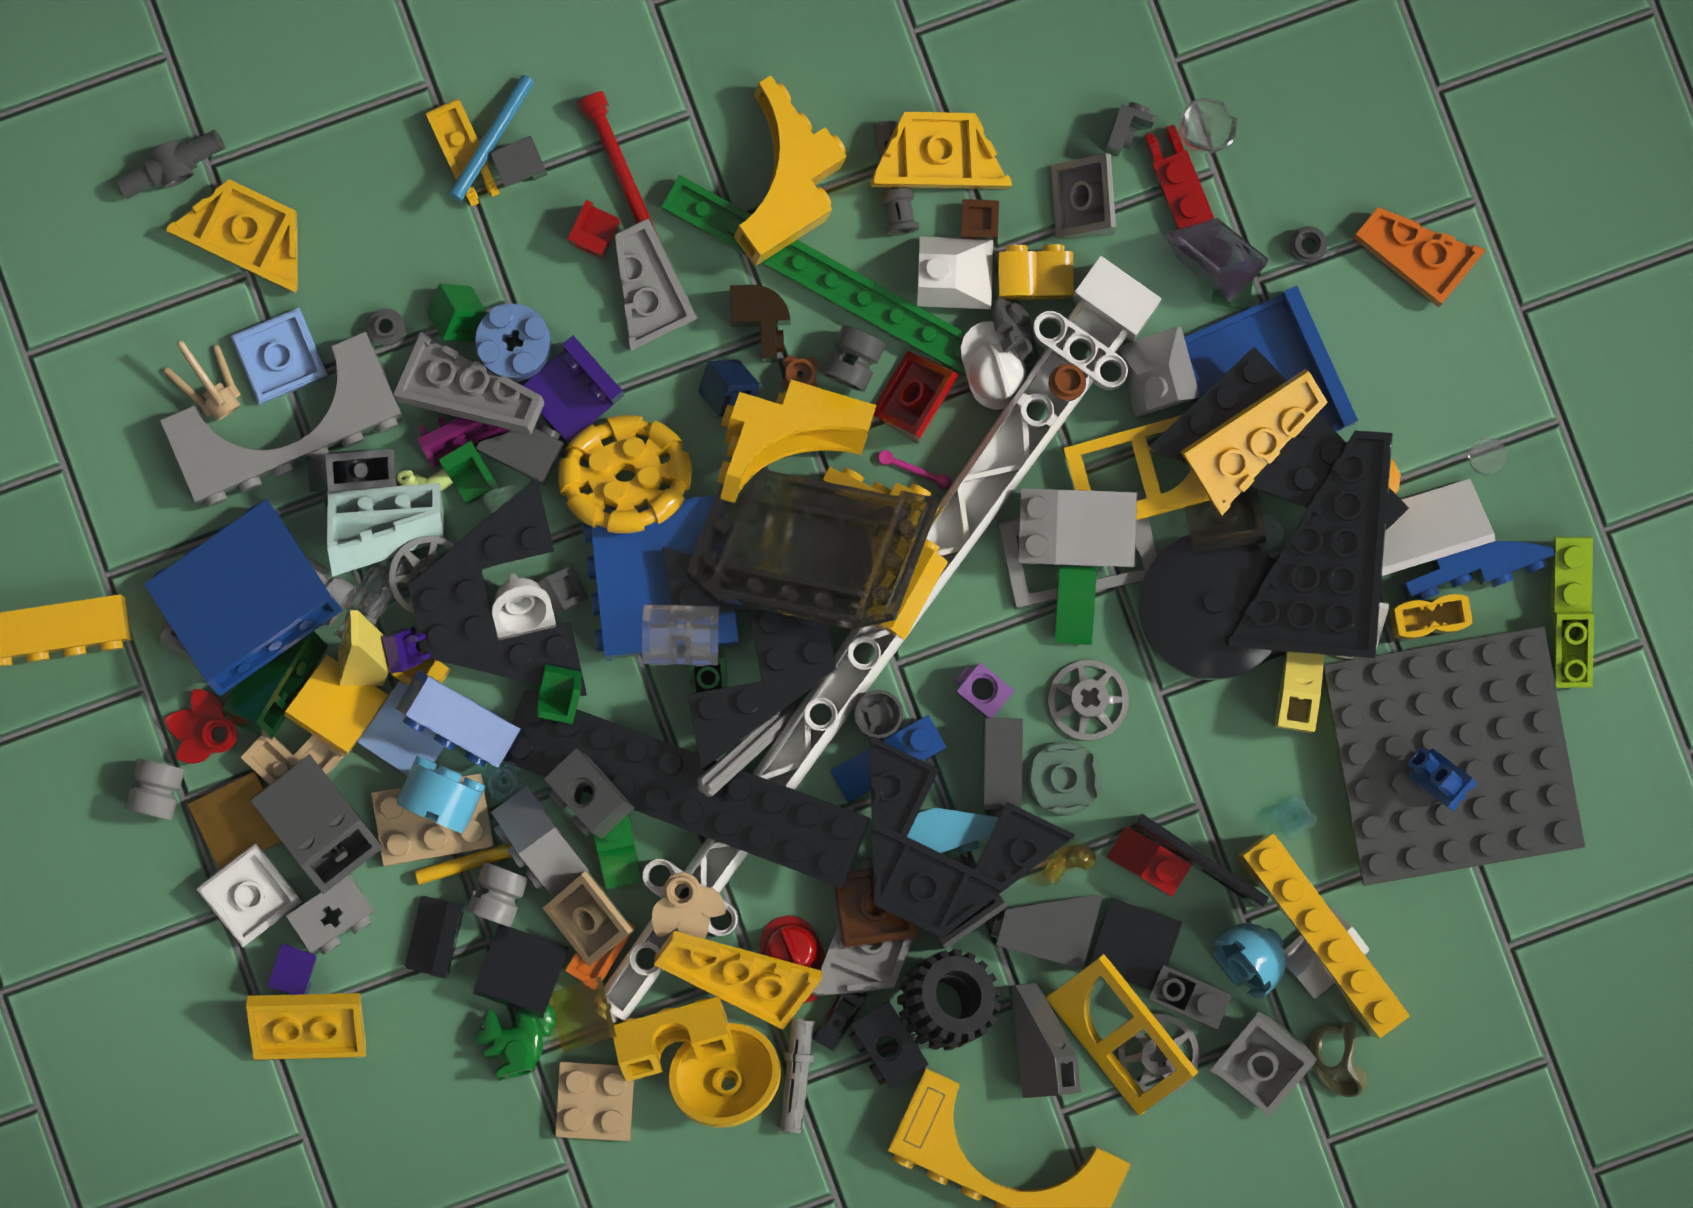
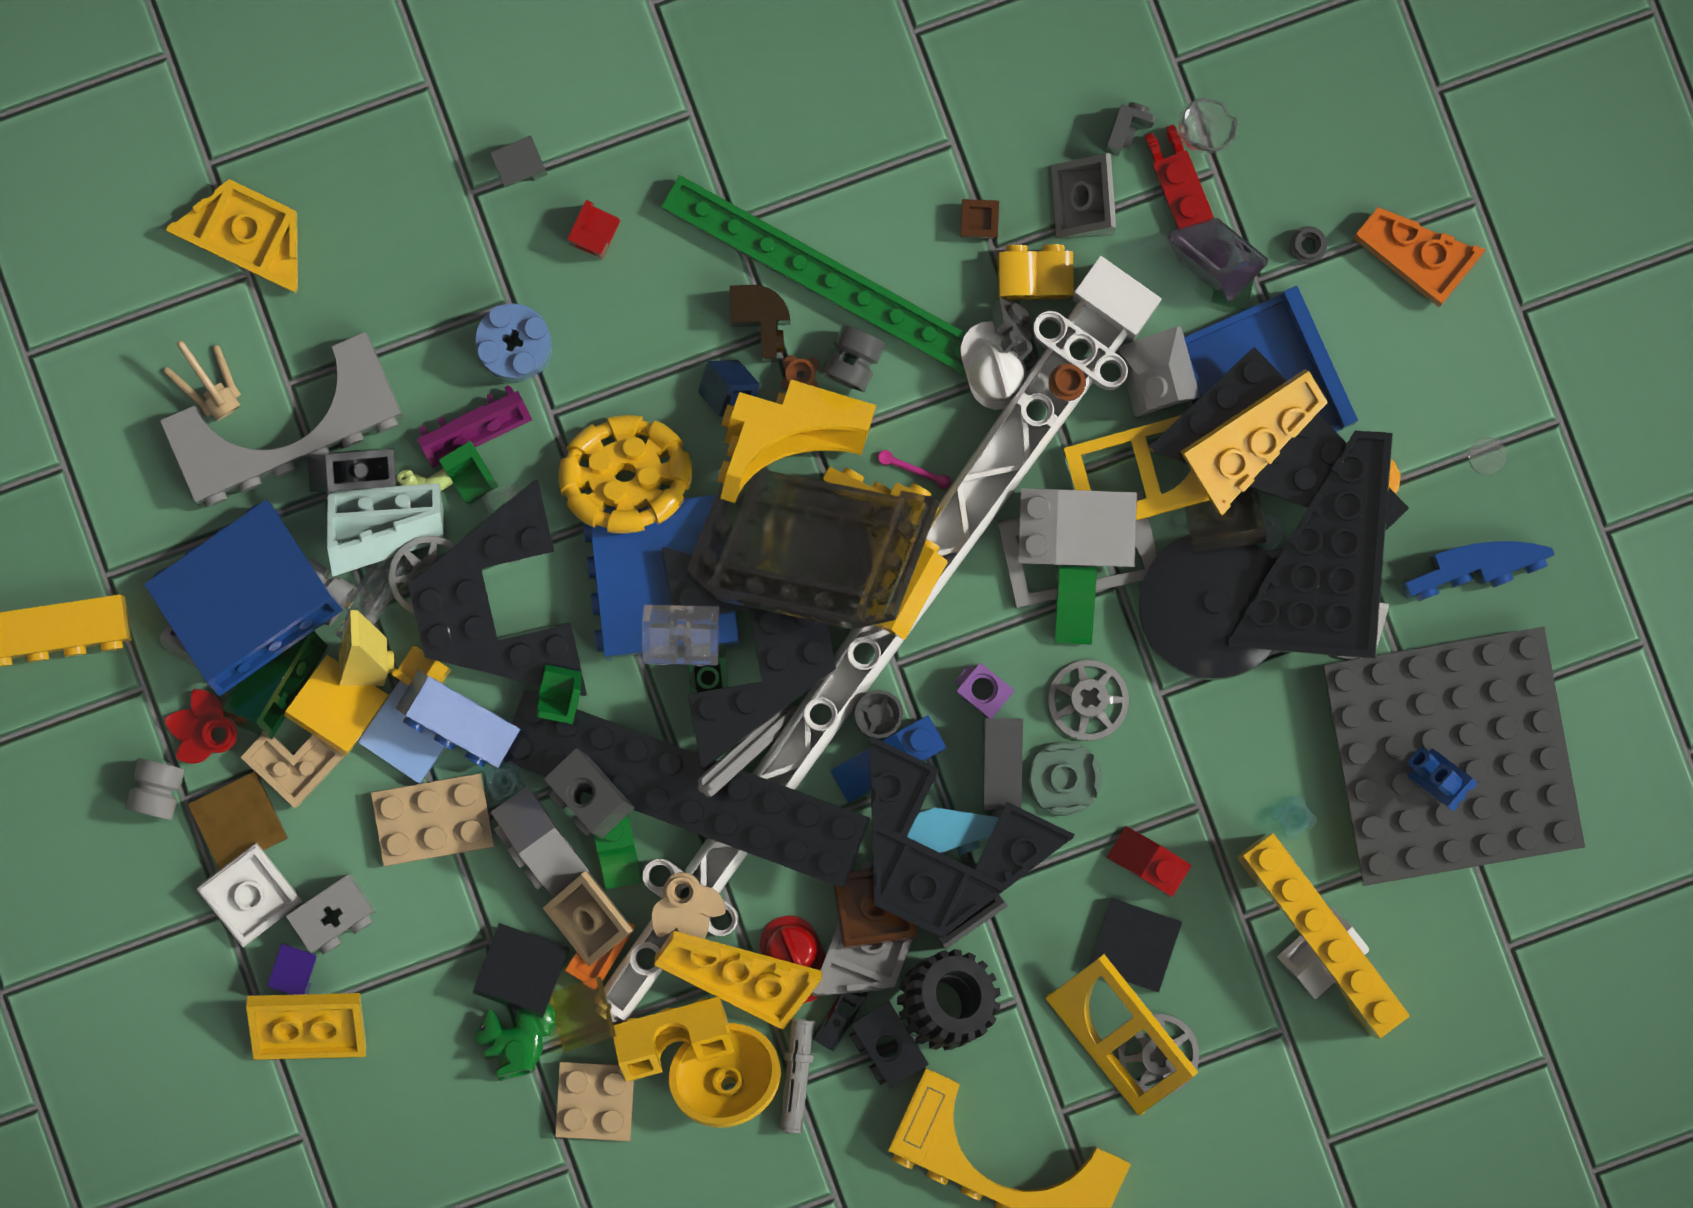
dark grey pin [116,129,226,199] -> none
light blue tile [231,308,328,405] -> none
dark grey slope [250,753,383,894] -> none
dark grey plate [368,308,405,346] -> none
dark purple tile [382,626,431,673] -> none
light grey wing [393,332,545,435] -> none
medium azure brick [396,755,485,834] -> none
black panel [405,896,465,979] -> none
yellow bar [415,844,513,885] -> none
yellow hinge [425,98,500,207] -> none
green panel [428,284,488,342] -> none
dark azure bar [449,75,534,202] -> none
light grey wheel [466,861,529,927] -> none
dark grey slope [476,424,565,485] -> none
white piece [492,573,556,638] -> none
dark purple bracket [523,335,625,443] -> none
dark grey plate [538,566,588,615] -> none
red piece [576,91,663,246] -> none
light grey wing [615,218,697,351] -> none
yellow arch [734,75,847,266] -> none
yellow wing [870,112,1012,189] -> none
dark grey pin [873,121,919,236] -> none
red slope [873,351,958,444] -> none
white slope [917,236,993,309] -> none
dark grey slope [990,895,1102,969] -> none
dark grey slope [1011,983,1081,1098] -> none
clear yellow arm [1041,844,1096,885] -> none
black window [1131,813,1269,907] -> none
dark grey slope [1148,965,1232,1030] -> none
light grey slope [1210,1012,1316,1118] -> none
medium azure cylinder [1212,923,1286,999] -> none
light yellow slope [1274,652,1324,734] -> none
olive piece [1308,1022,1368,1097] -> none
white tile [1382,479,1495,576] -> none
yellow brick [1389,594,1473,640] -> none
lime slope [1550,536,1594,688] -> none

